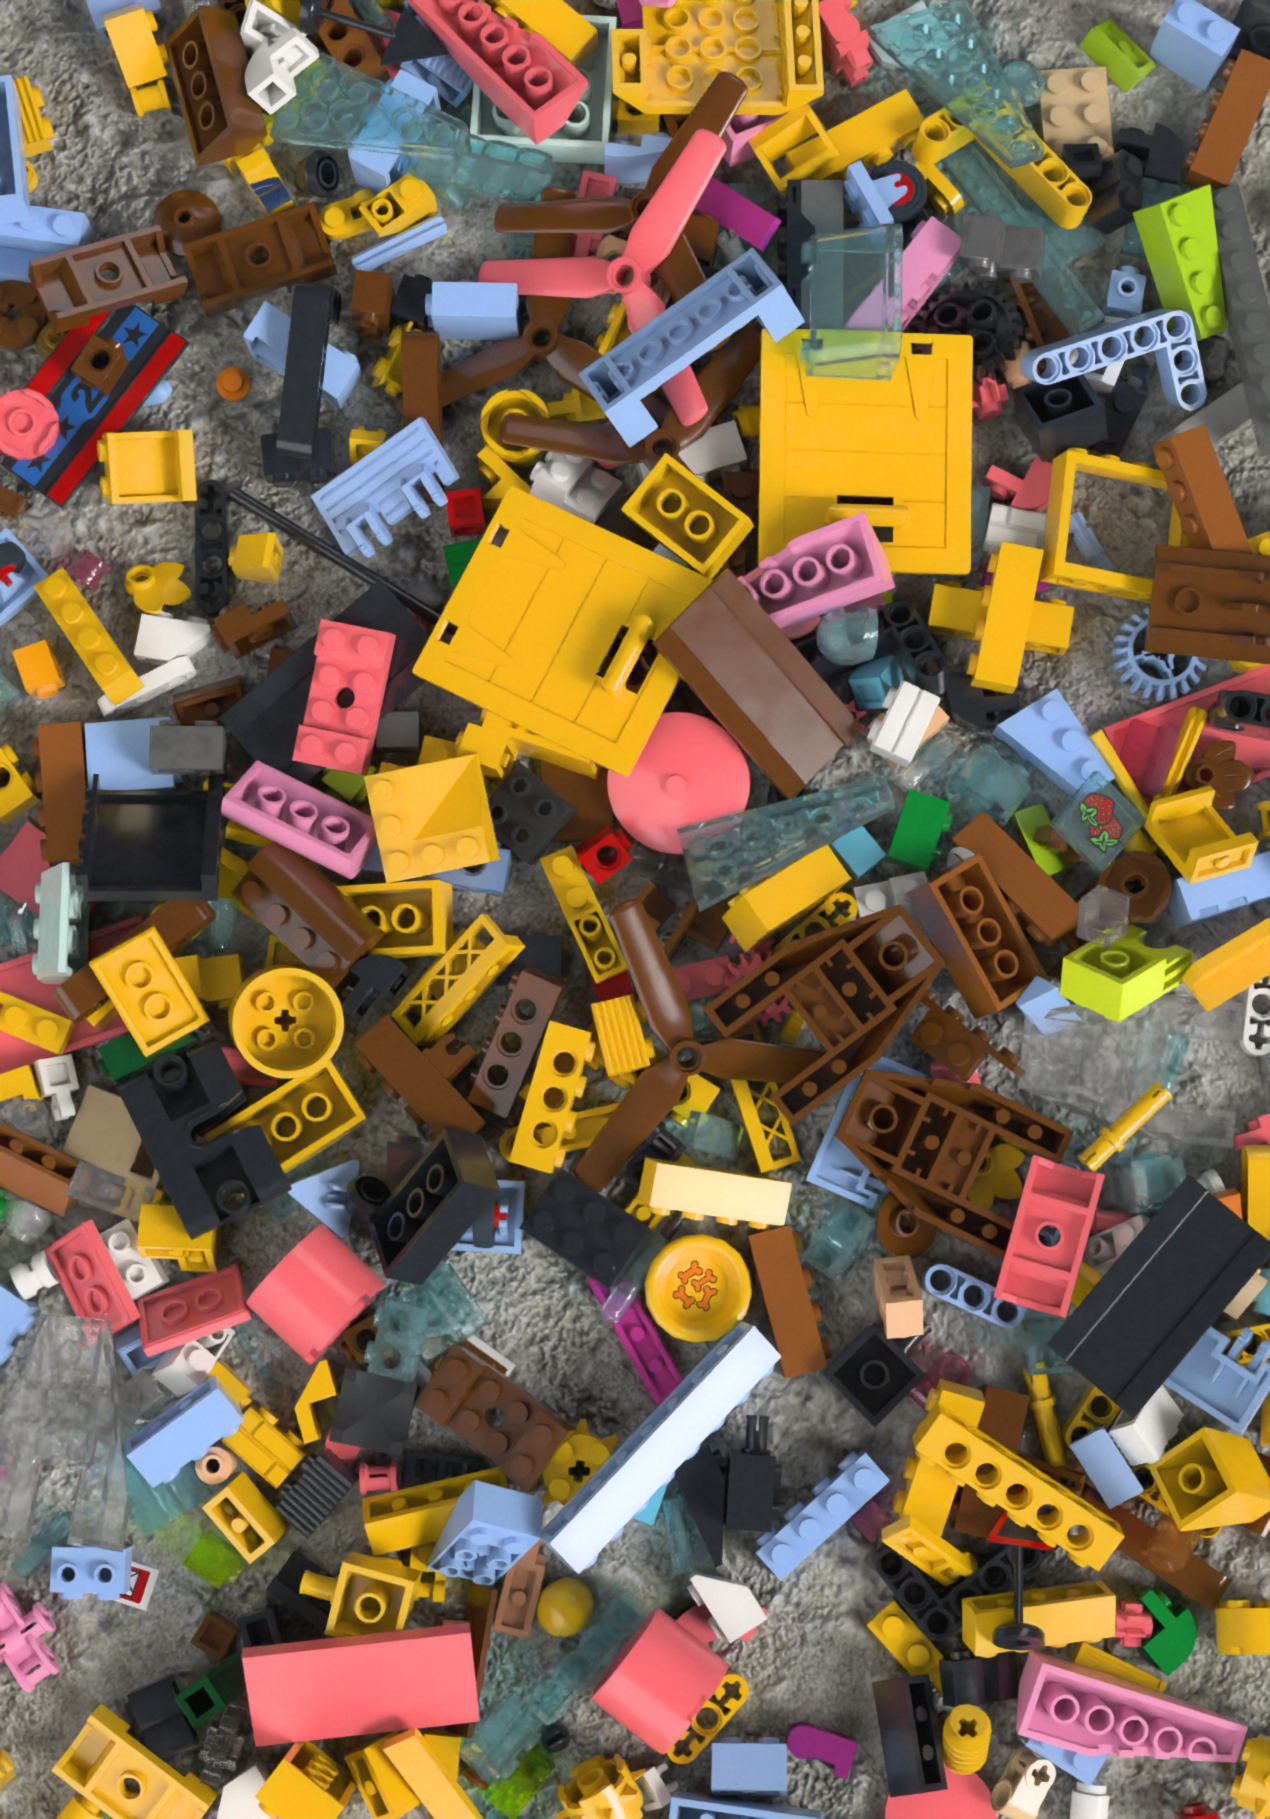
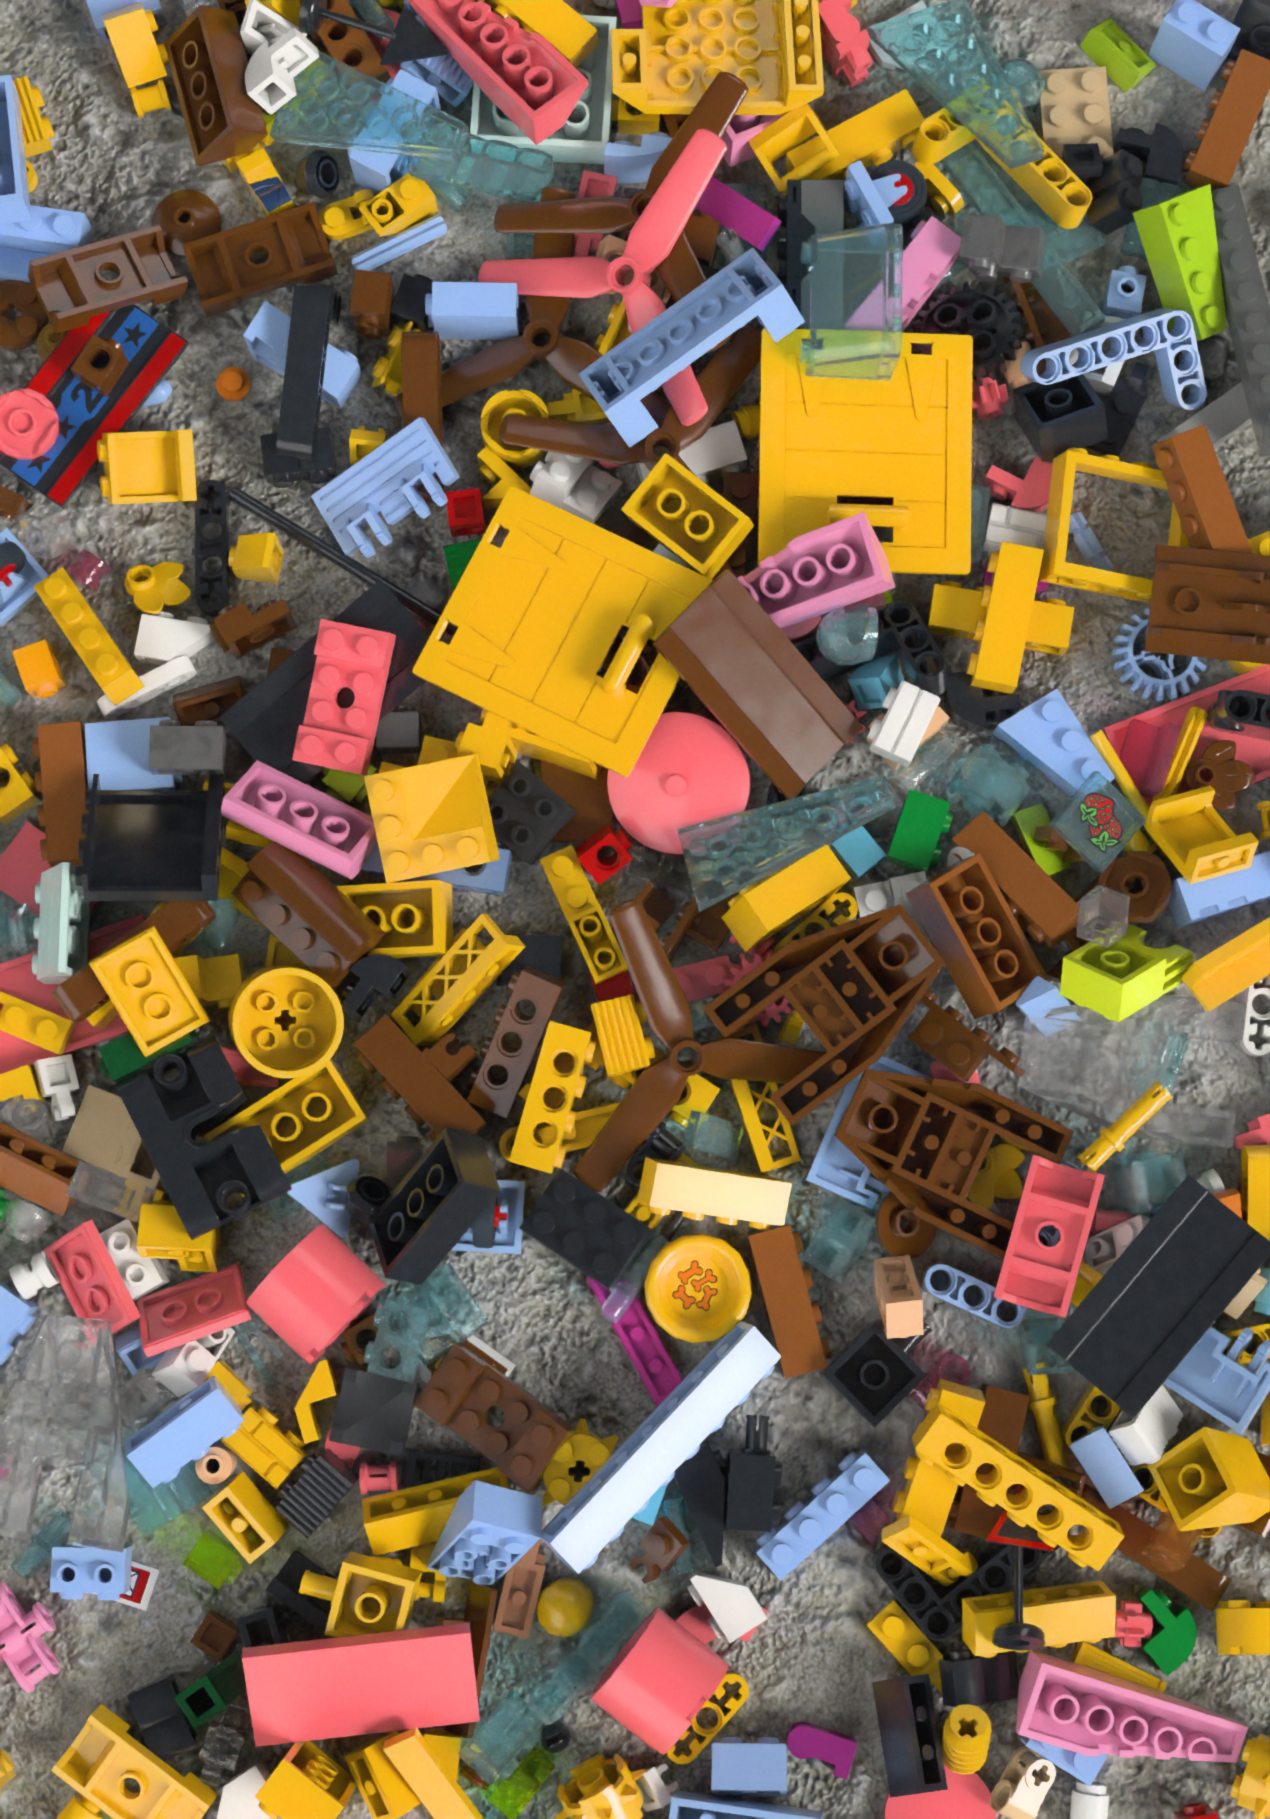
none -> reddish brown plate [630,1516,690,1584]

